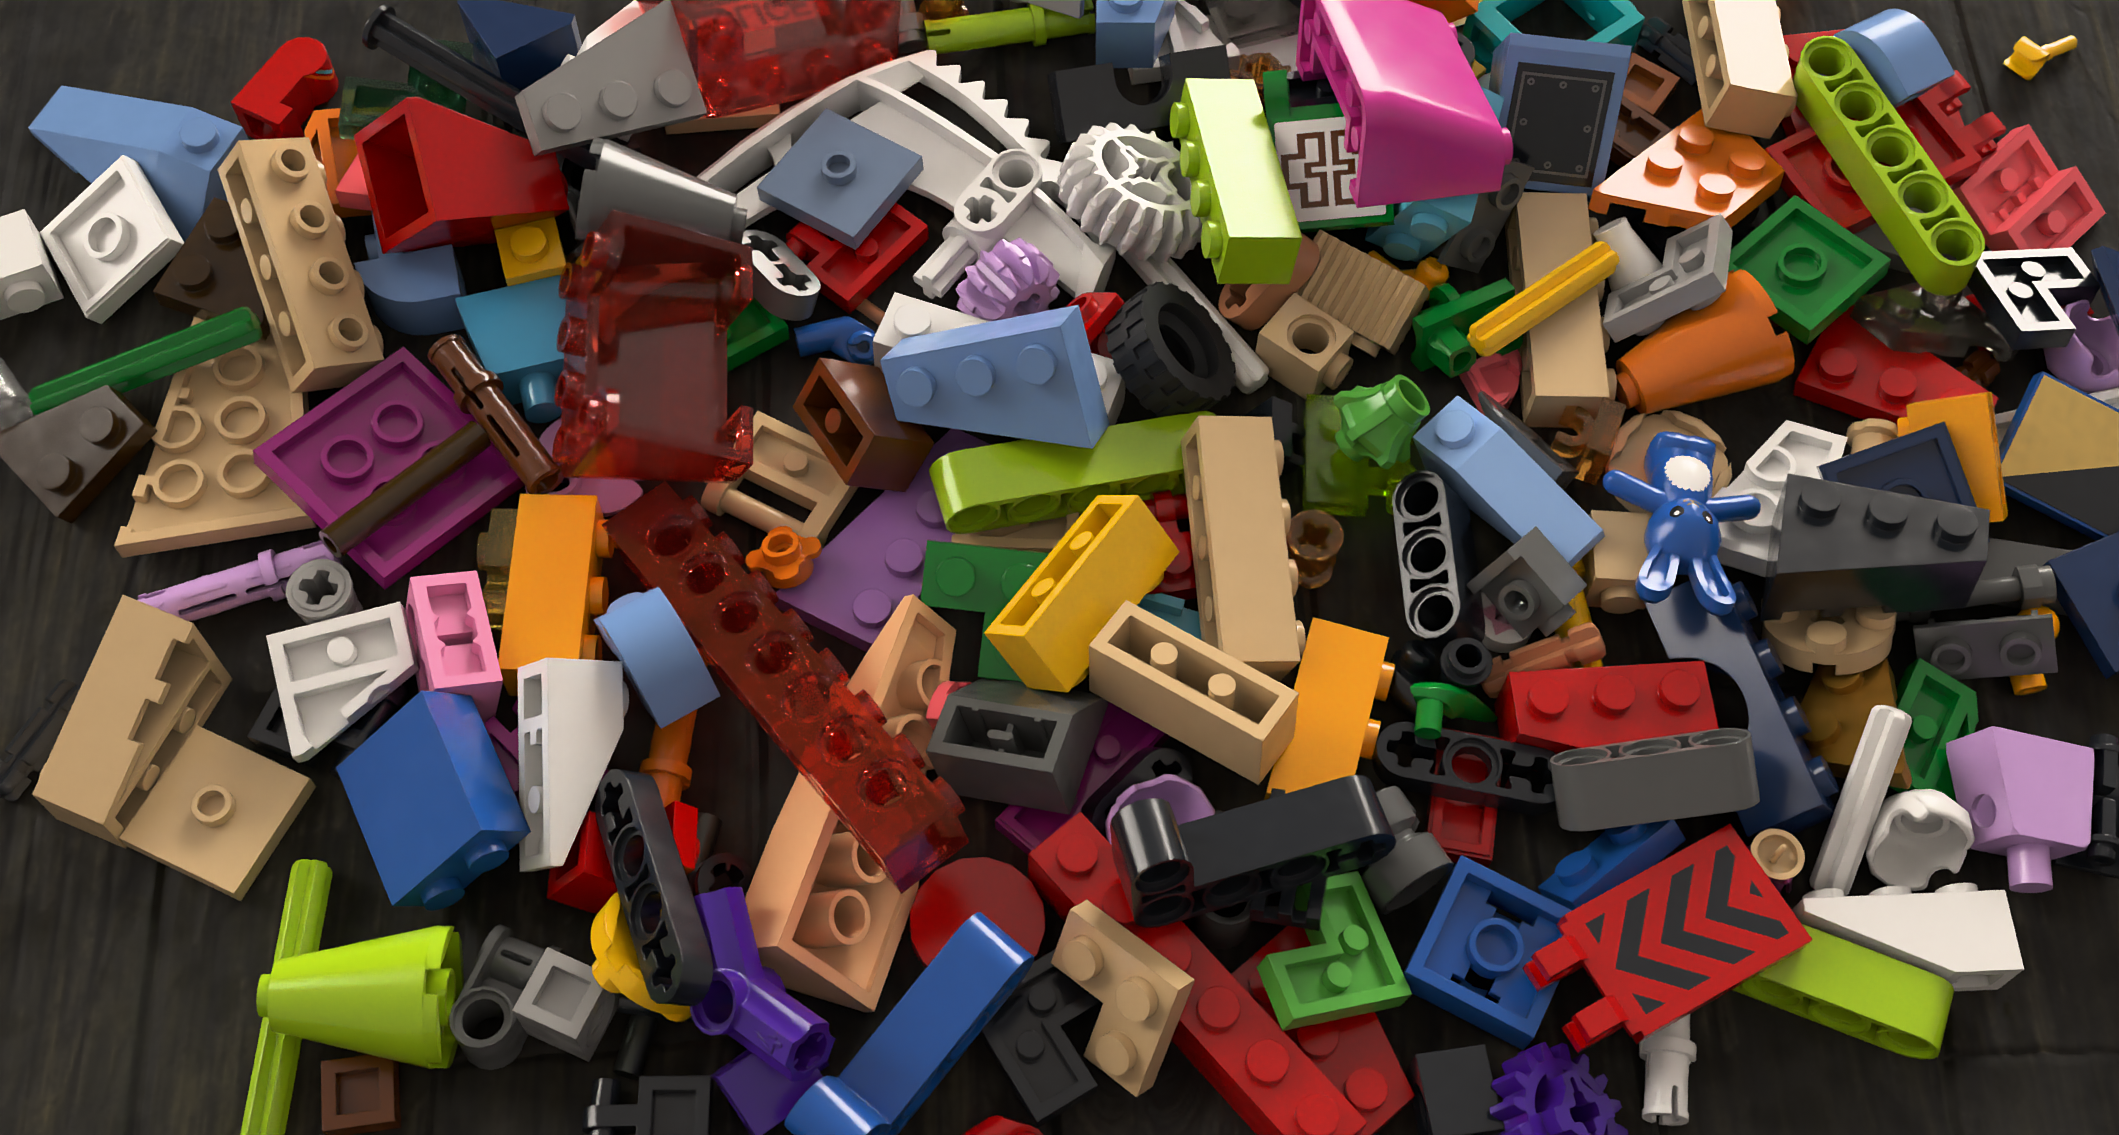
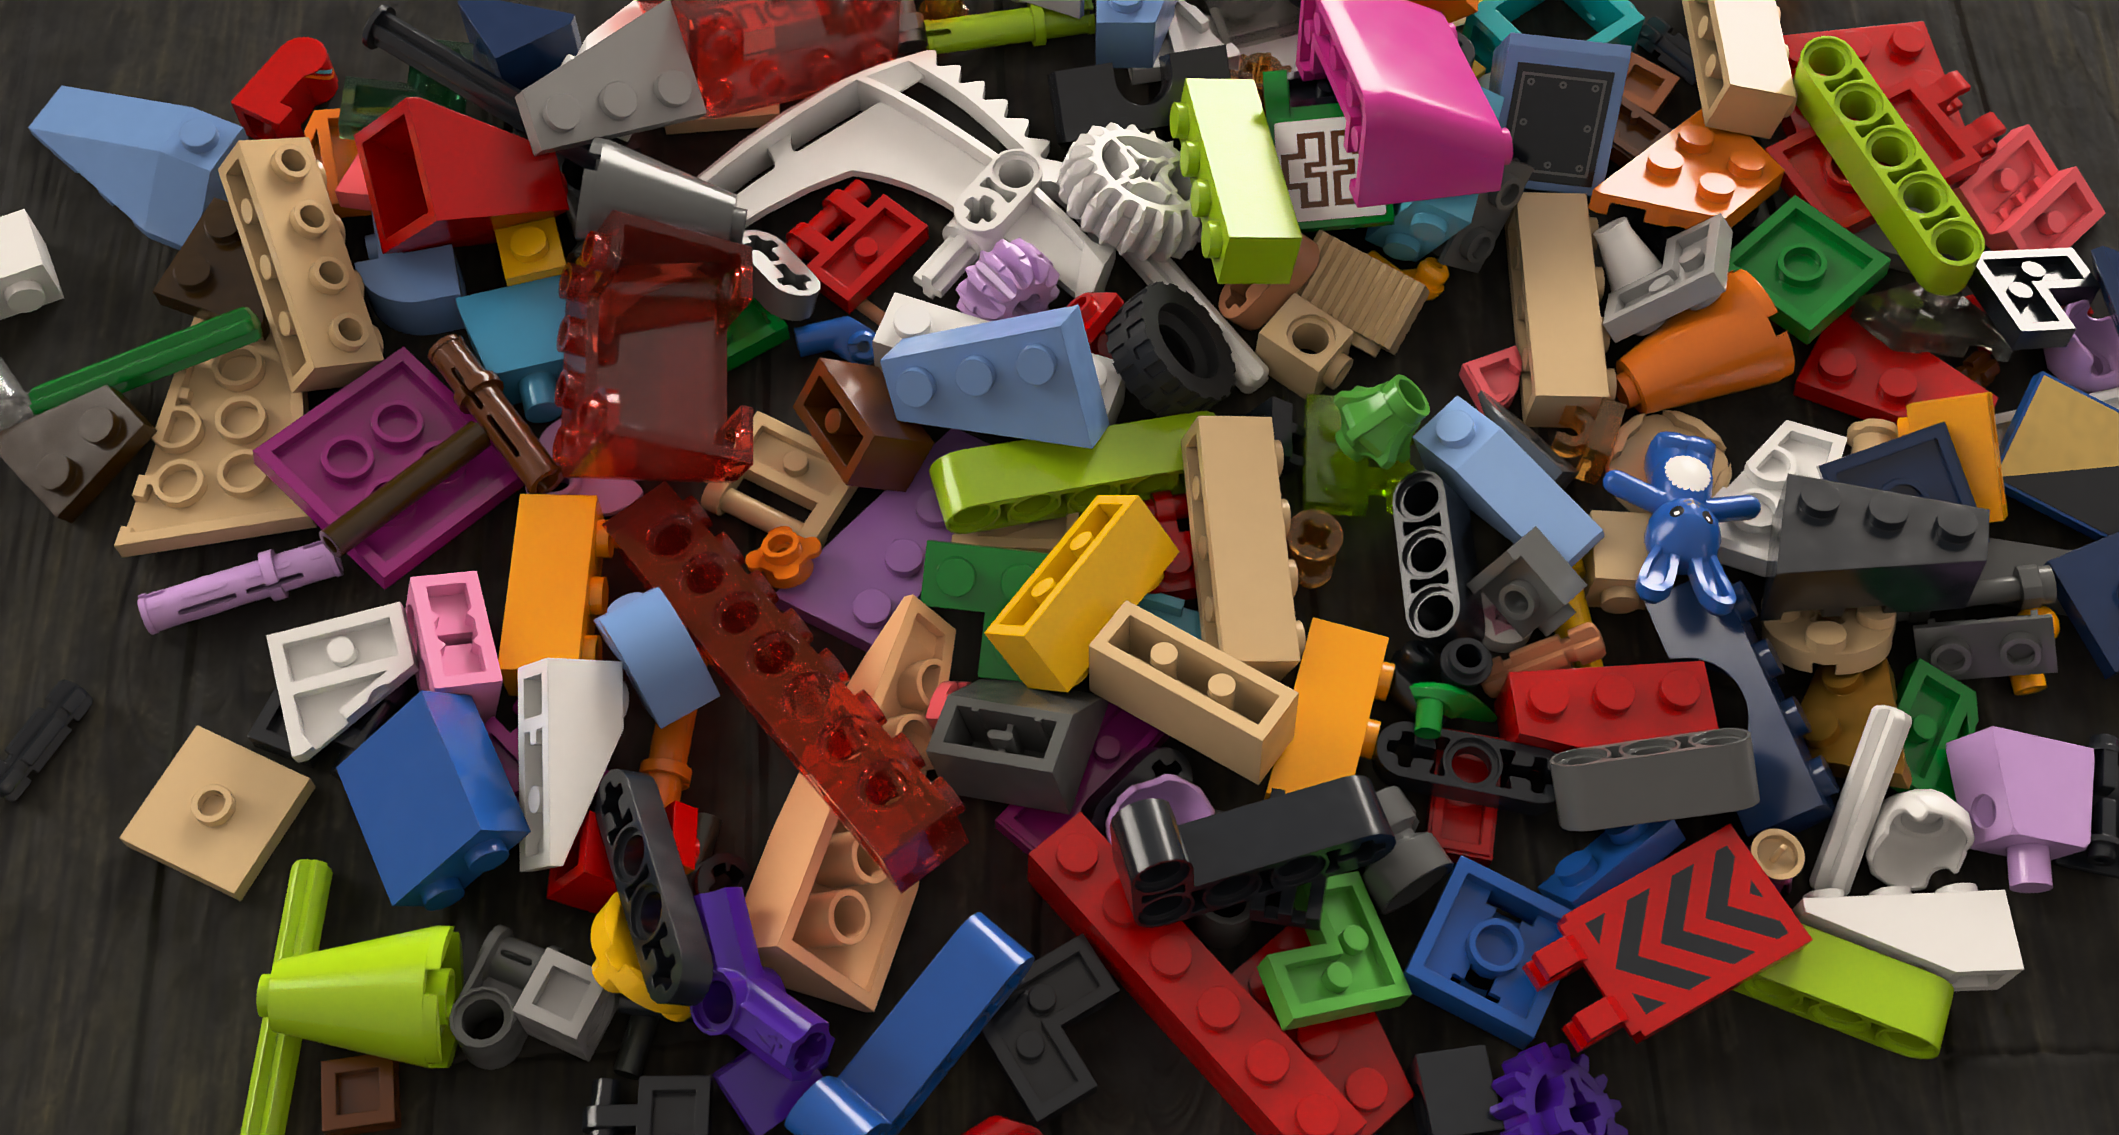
tan wedge [32,595,232,849] -> none
white plate [39,155,184,324] -> none
light grey bush [285,559,363,625] -> none
clear yellow plate [477,508,518,630] -> none
sand blue plate [757,108,924,250] -> none
red tile [910,857,1045,968] -> none
tan plate [1051,900,1195,1097] -> none
green hips [1411,278,1524,378] -> none
yellow axle [1467,241,1620,357] -> none
white pin [1639,1014,1697,1126] -> none
medium blue brick [1820,9,1955,108] -> none
yellow hand [2003,35,2077,80] -> none

